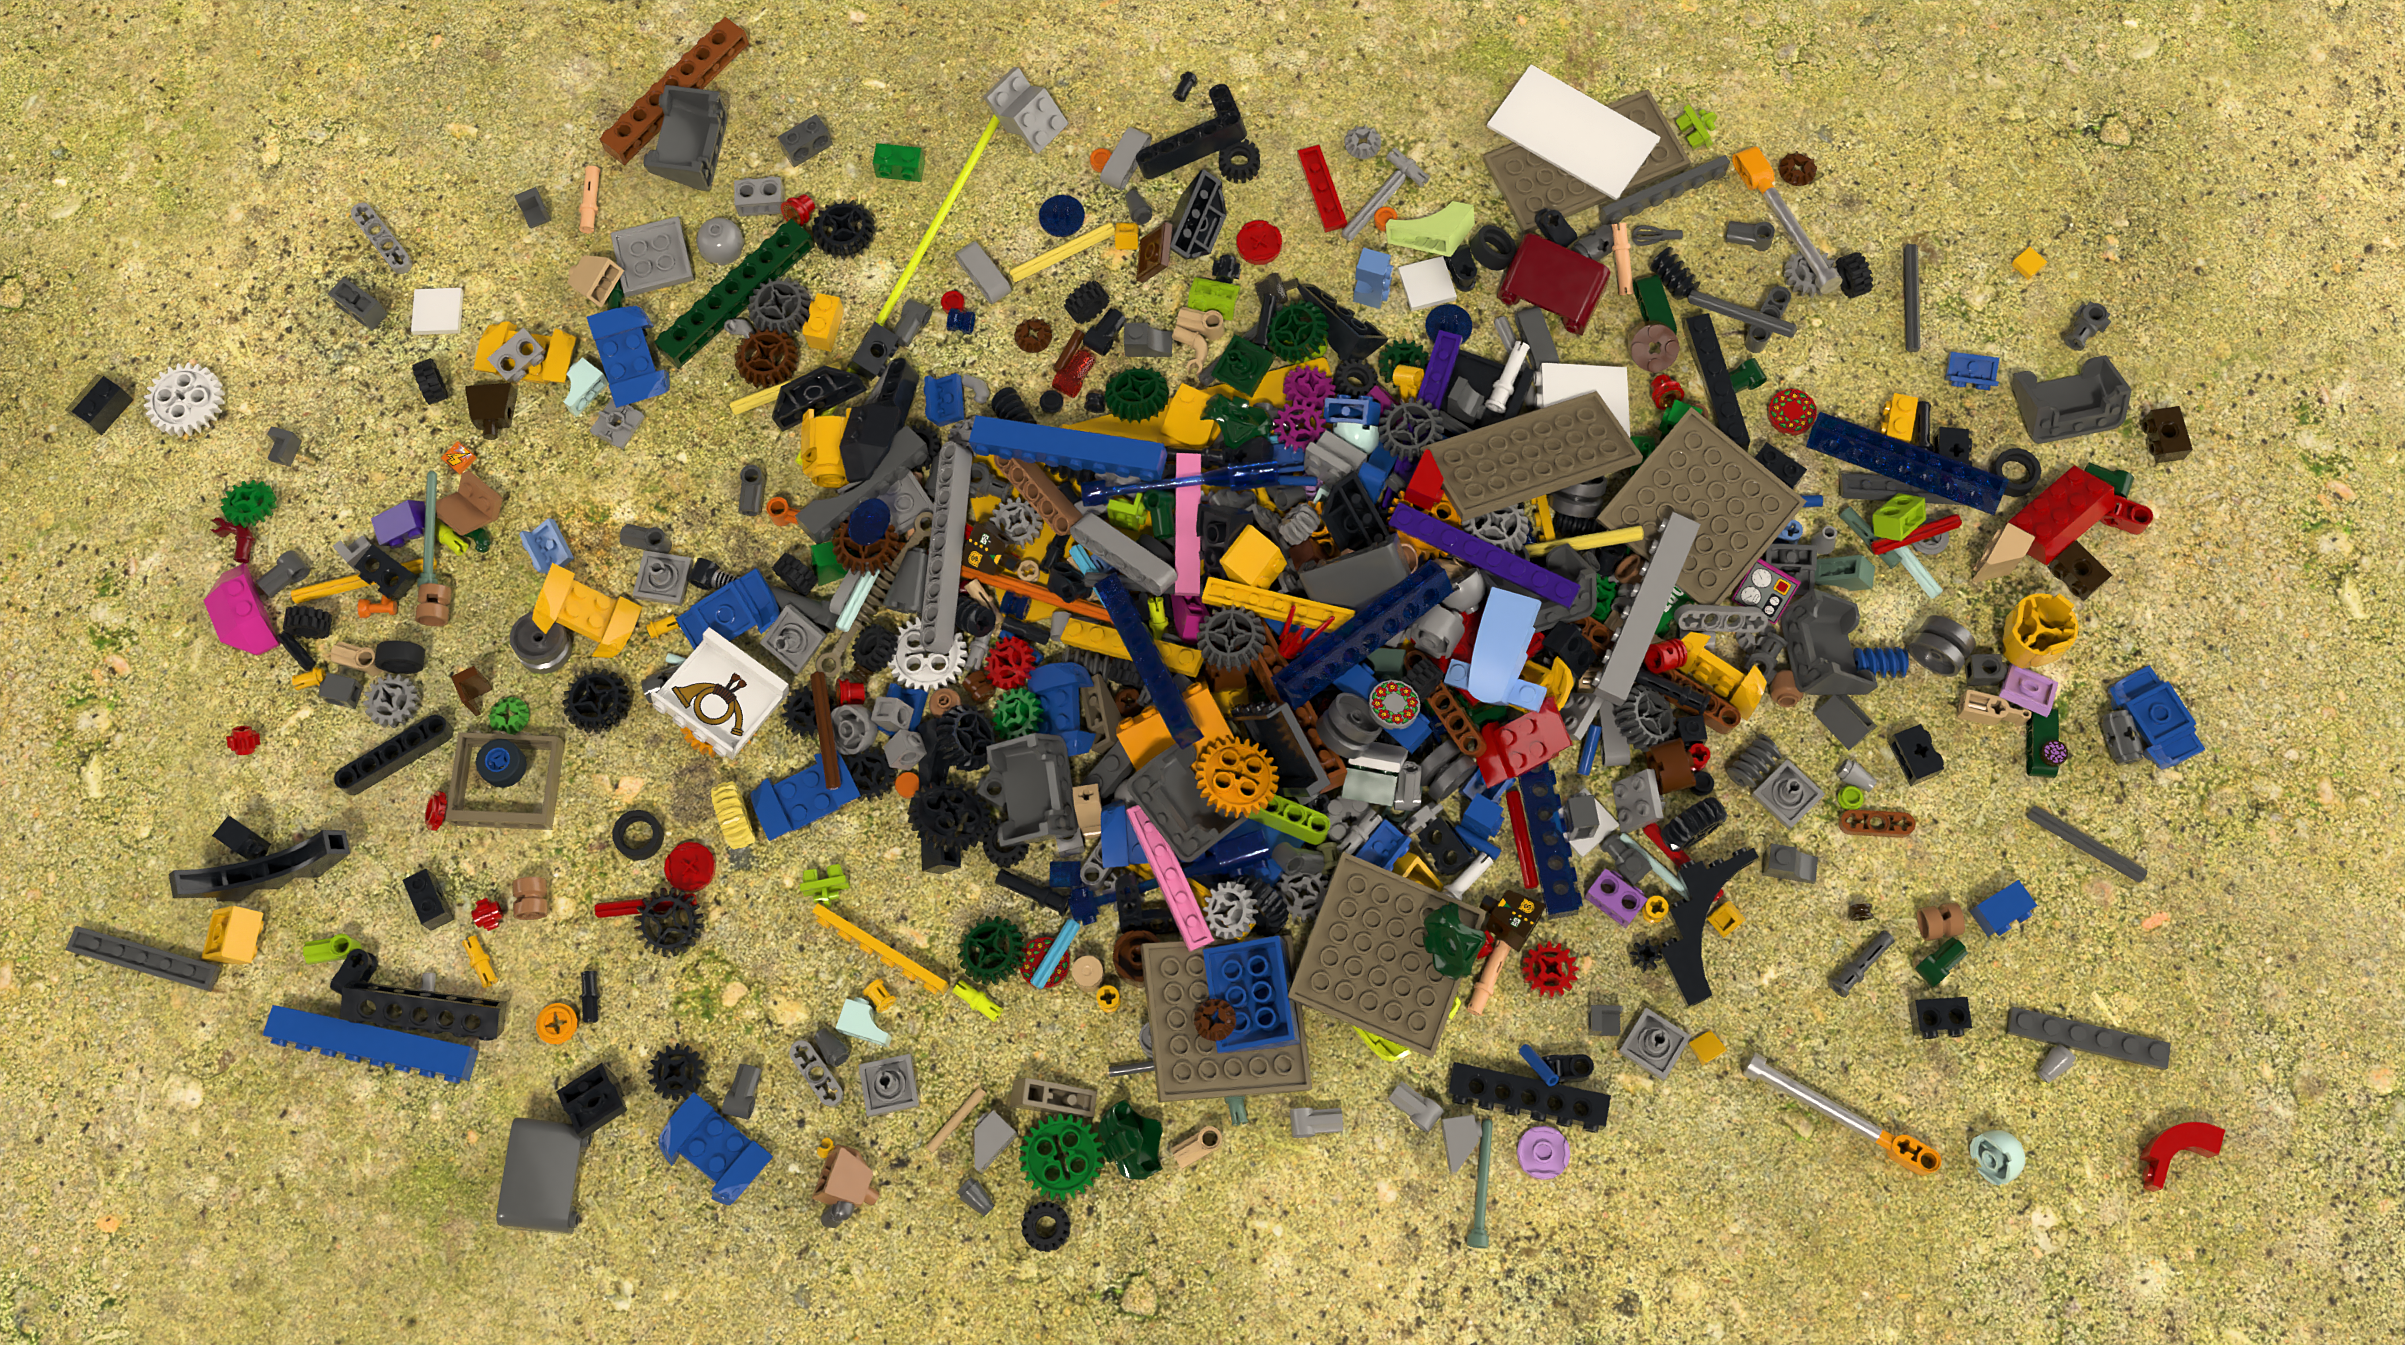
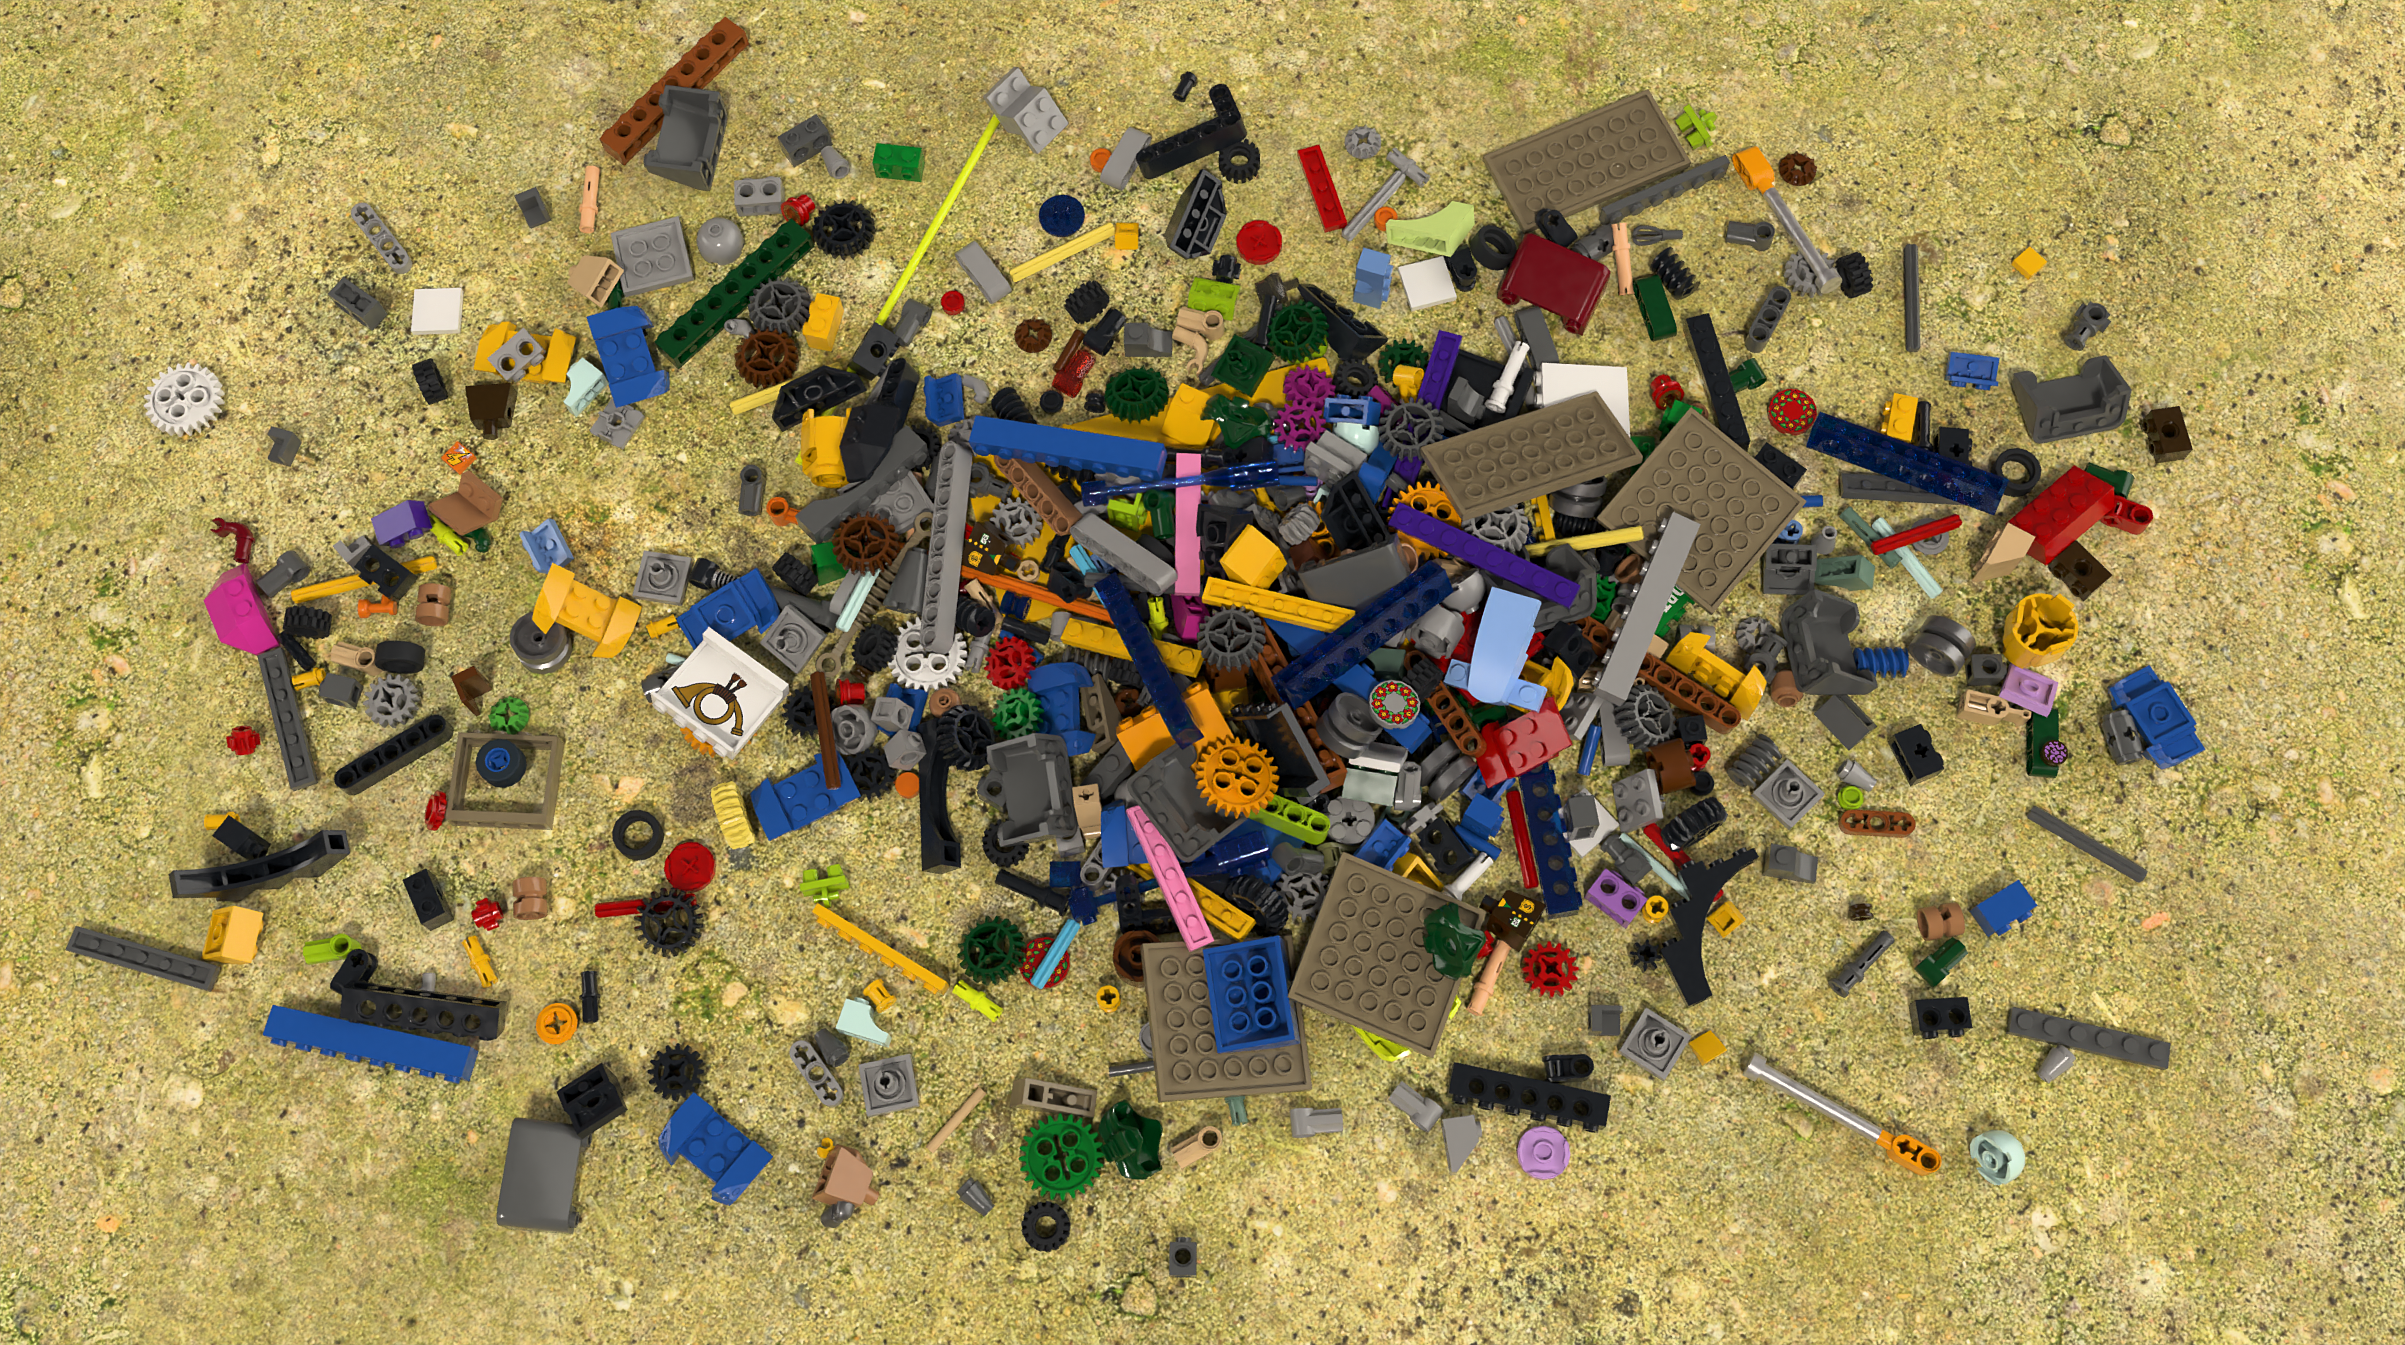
black slope [65,374,133,436] -> none
green gear [221,480,277,528] -> none
sand green piece [417,471,438,587] -> none
black gear [562,668,631,735] -> none
dark grey piece [619,523,672,554] -> none
dark grey piece [722,1064,762,1120] -> none
clear blue piece [848,498,891,546] -> none
black gear [907,780,991,853] -> none
clear blue wheel [946,308,976,335] -> none
reddish brown wheel [962,670,996,705] -> none
light grey slope [974,1110,1018,1174] -> none
tan piece [1072,955,1105,992] -> none
dark grey cone [1125,190,1152,225] -> none
reddish brown tile [1136,222,1172,283] -> none
reddish brown gear [1193,998,1236,1041] -> none
light grey gear [1203,882,1258,939] -> none
red plant [1277,605,1335,659] -> none
light grey pin [1337,809,1383,855] -> none
red slope [1403,449,1445,511] -> none
clear blue piece [1425,304,1473,345] -> none
sand green piece [1467,1118,1493,1249] -> none
white piece [1487,65,1661,201] -> none
blue piece [1519,1044,1559,1086] -> none
reddish brown brick [1628,321,1680,373] -> none
black pin [1634,667,1712,715] -> none
red piece [1644,638,1688,674] -> none
light grey beam [1674,604,1768,633] -> none
dark grey axle [1688,290,1797,338] -> none
tile [1732,558,1801,625] -> none
lime brick [1872,493,1926,541] -> none
red arch [2140,1122,2226,1192] -> none
none -> yellow pin [204,811,241,830]
none -> dark grey plate [257,647,318,791]
none -> light grey cone [821,146,850,179]
none -> dark grey brick [1169,1237,1197,1278]

